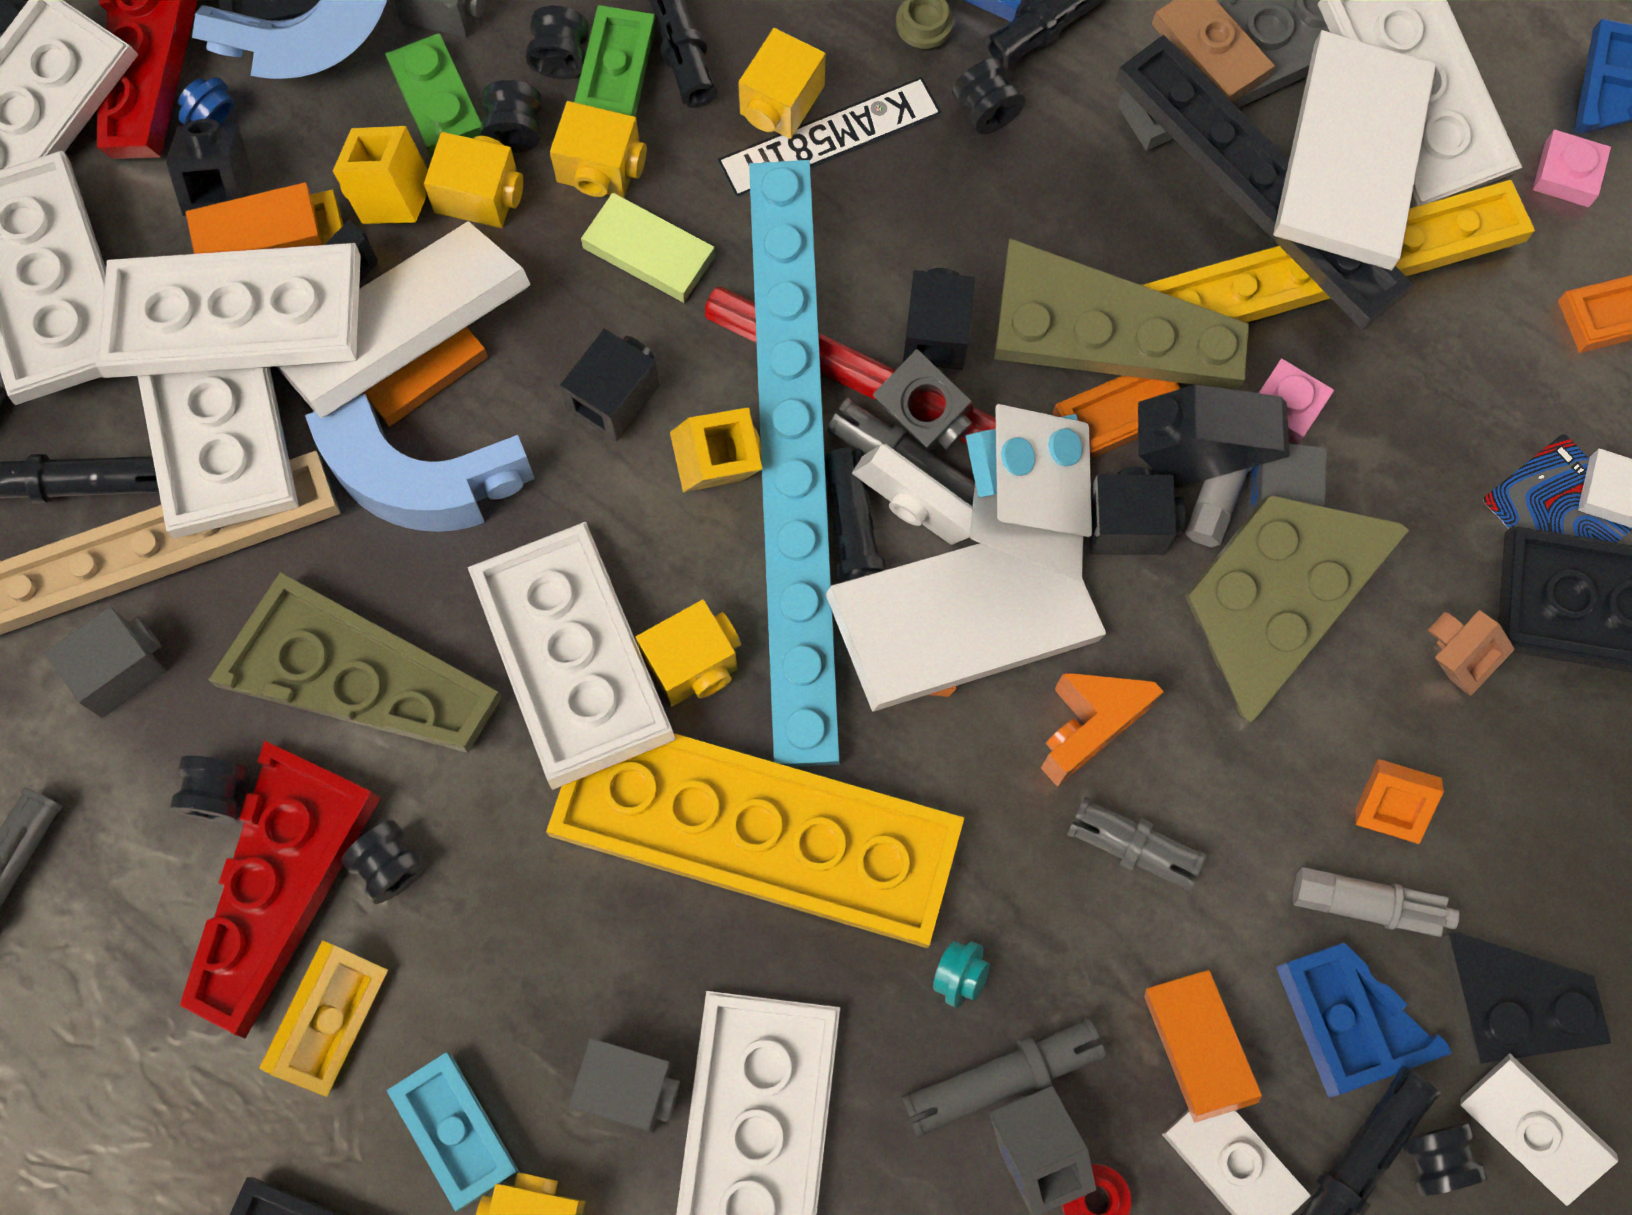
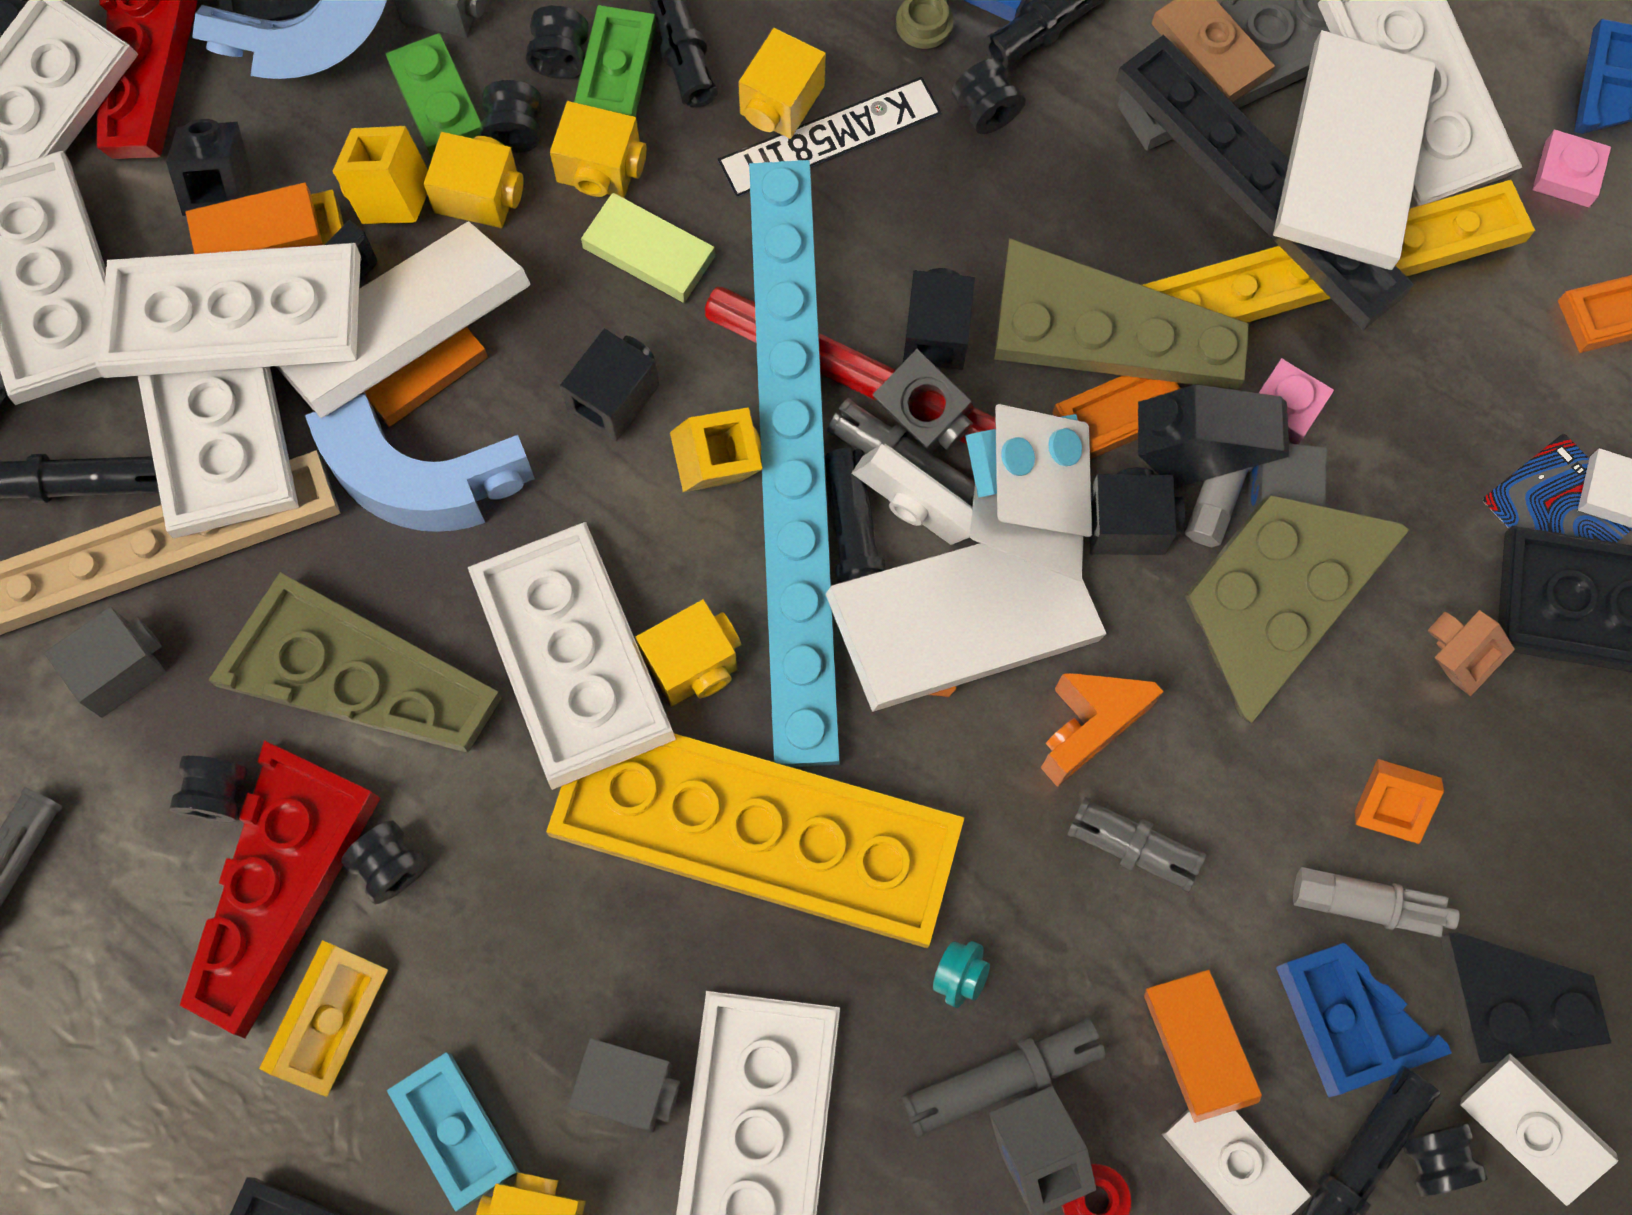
blue plate [178,77,235,125] -> none

